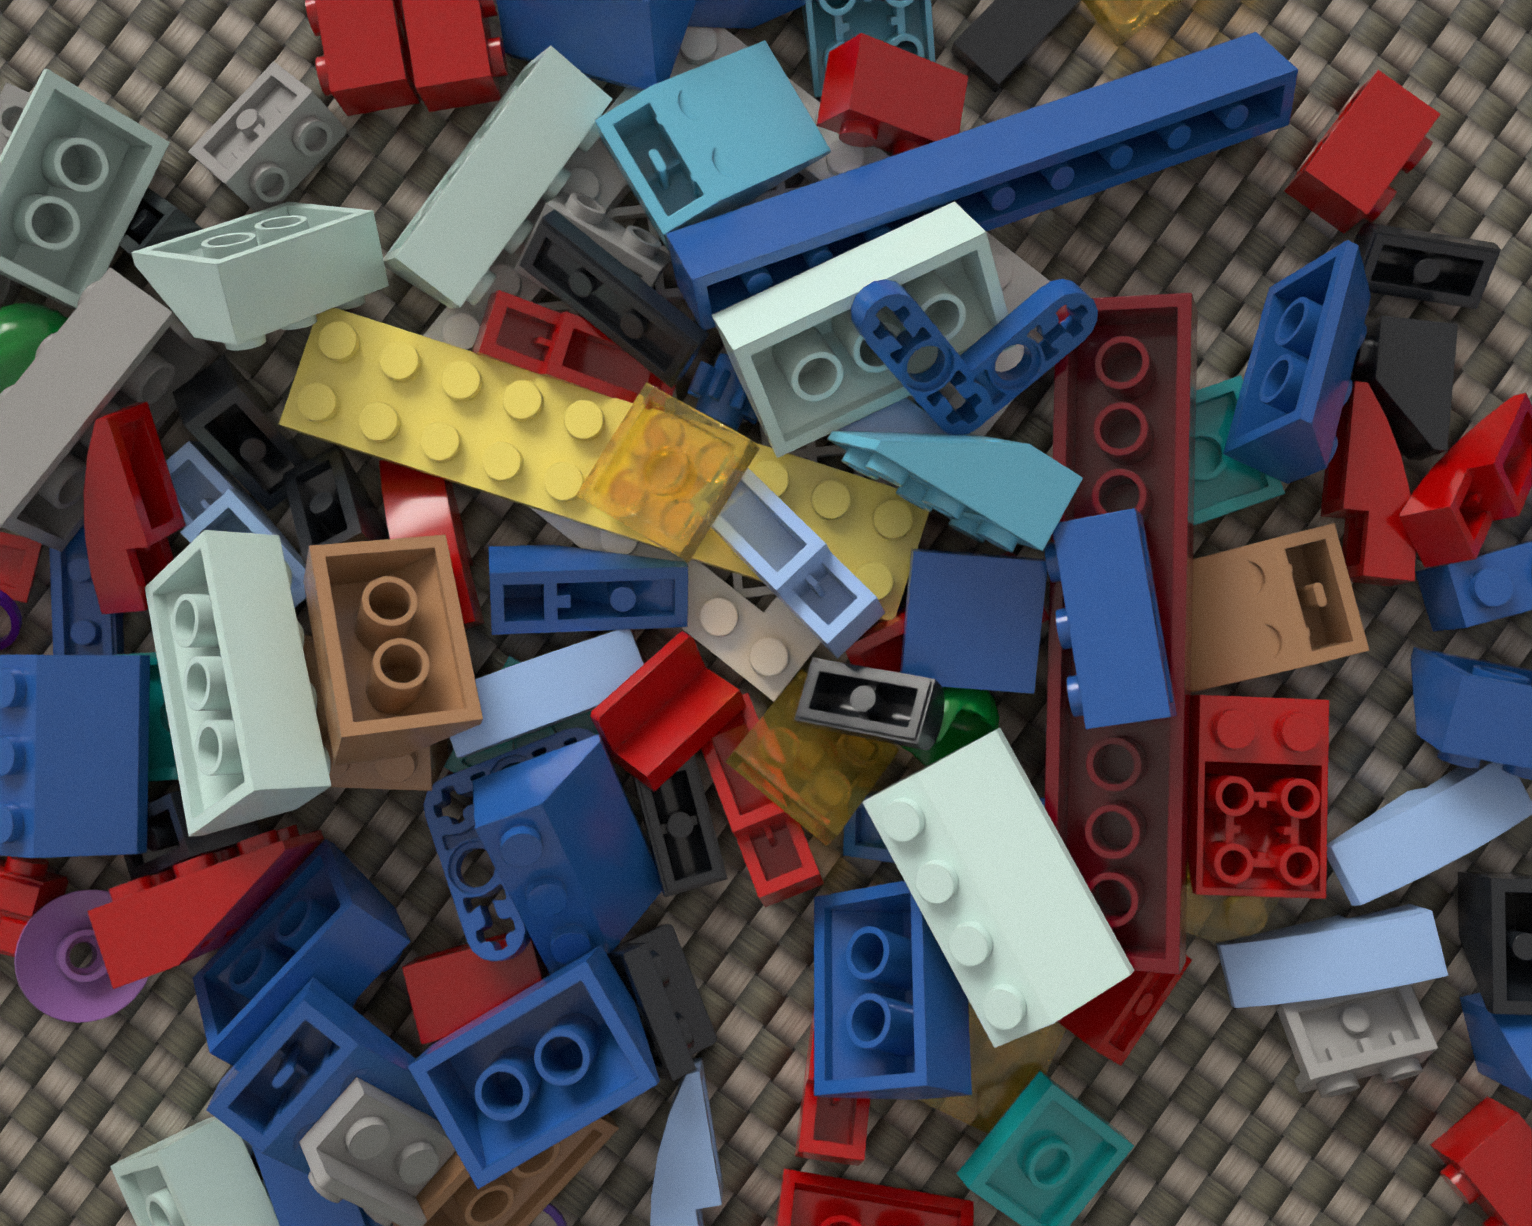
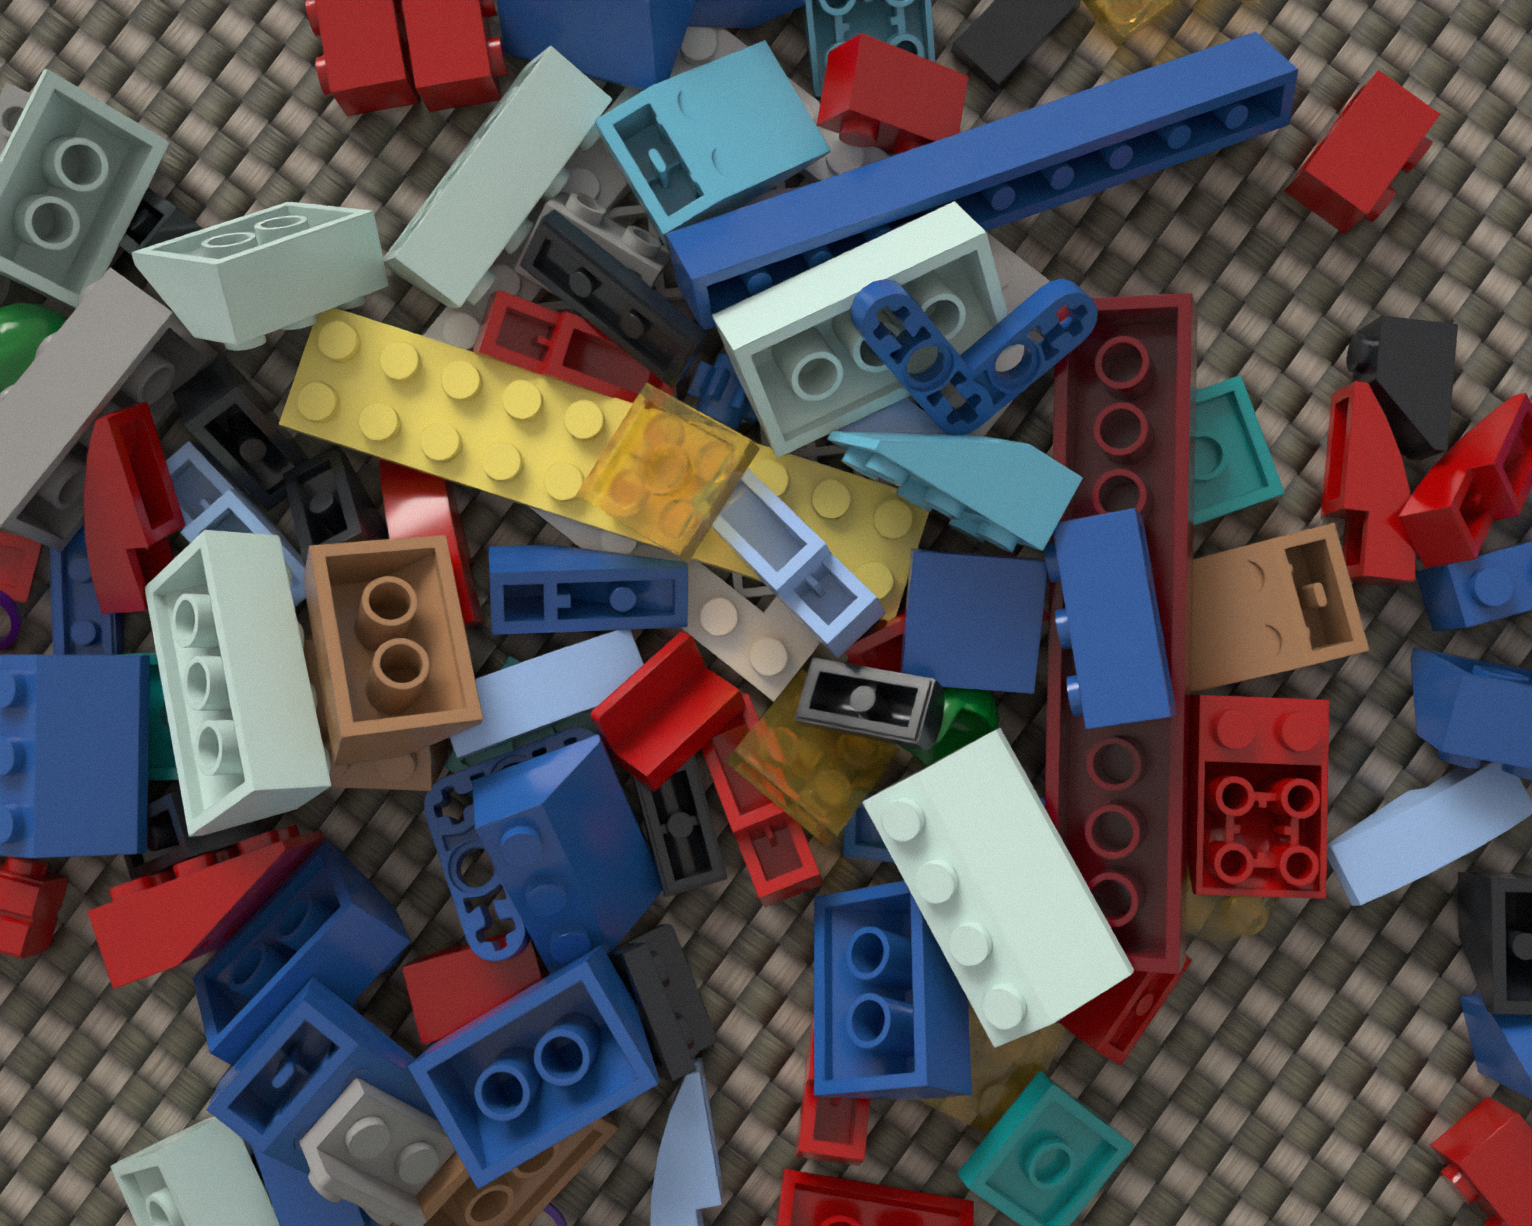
medium lavender dish [14,890,149,1023] -> none
light grey bracket [188,61,346,212] -> none
light blue slope [1216,904,1448,1008] -> none
blue slope [1223,240,1371,484] -> none
light grey bracket [1276,984,1438,1098] -> none
black brick [1353,222,1501,309] -> none

